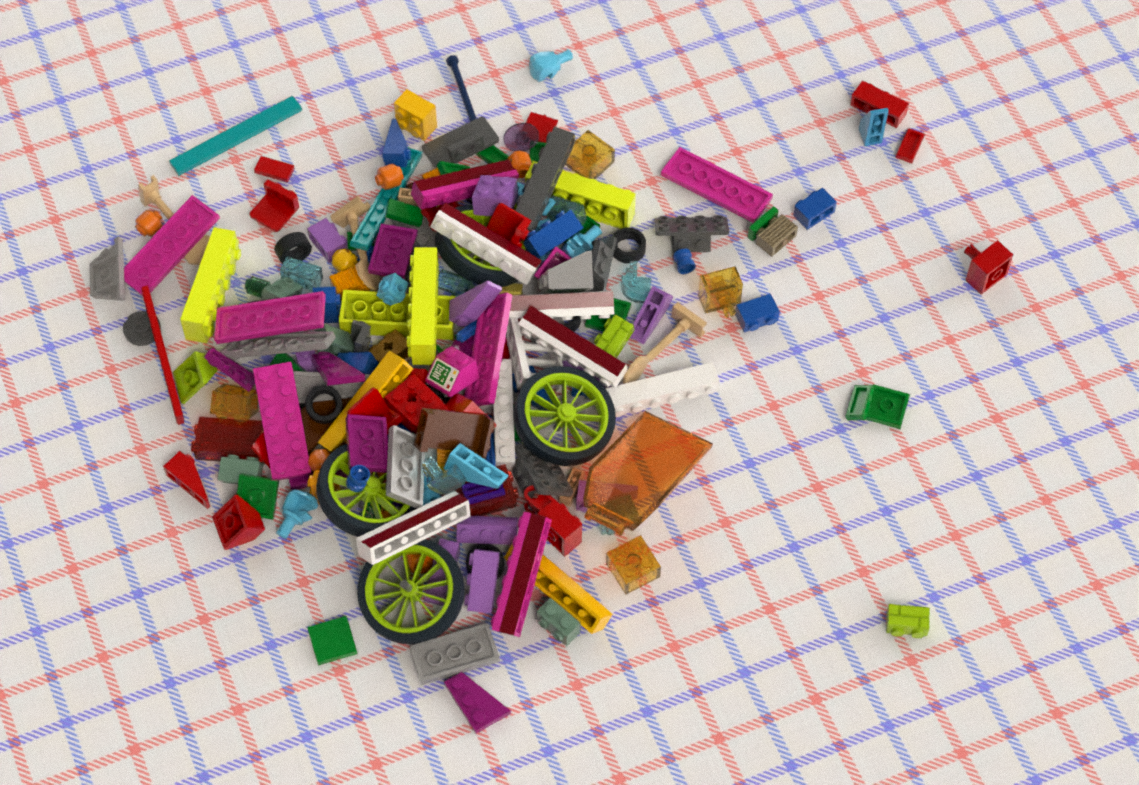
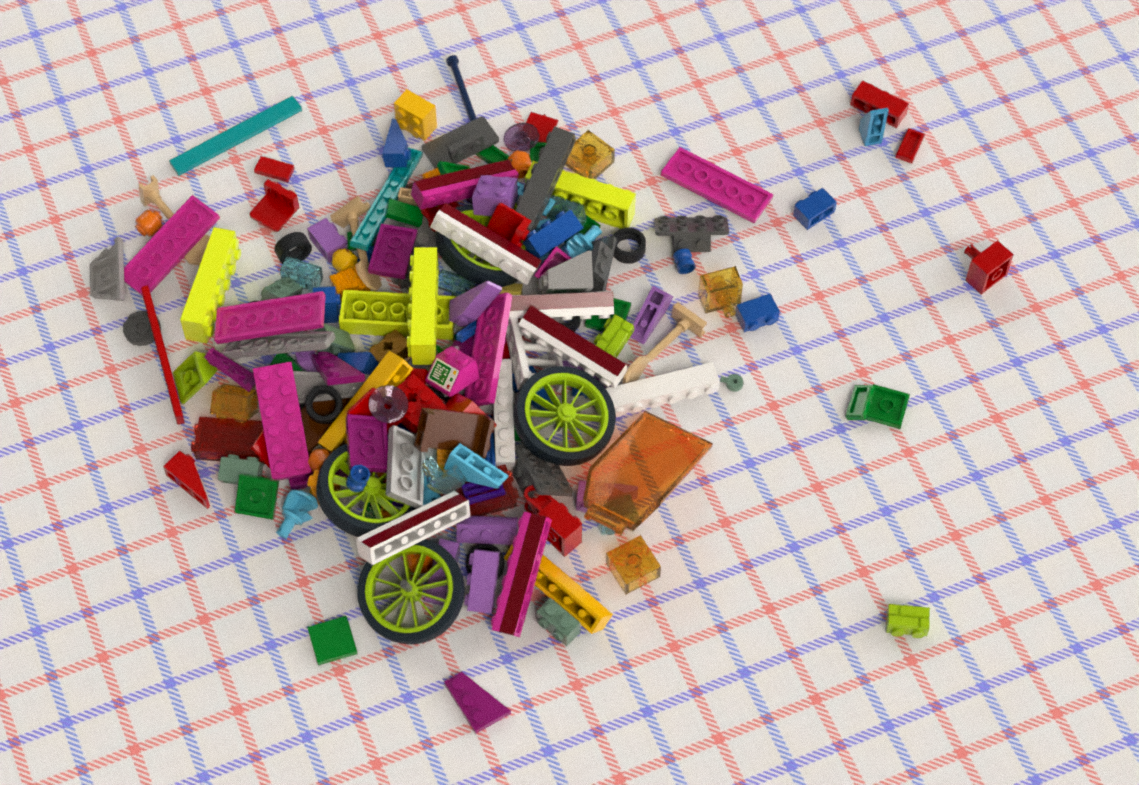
red slope [212,495,266,550] -> none
clear green brick [245,276,271,298] -> none
dark grey bracket [351,320,371,353] -> none
orange head [375,164,403,190] -> none
medium azure brick [376,273,409,306] -> none
light grey plate [410,623,500,685] -> none
medium azure piece [529,49,573,82] -> none
tan piece [559,467,585,507] -> none
clear light blue brick [621,261,651,303] -> none
green tile [748,206,778,241] -> none
dark tan brick [756,214,798,257] -> none
none -> dish [369,385,408,423]
none -> sand green piece [720,374,744,392]

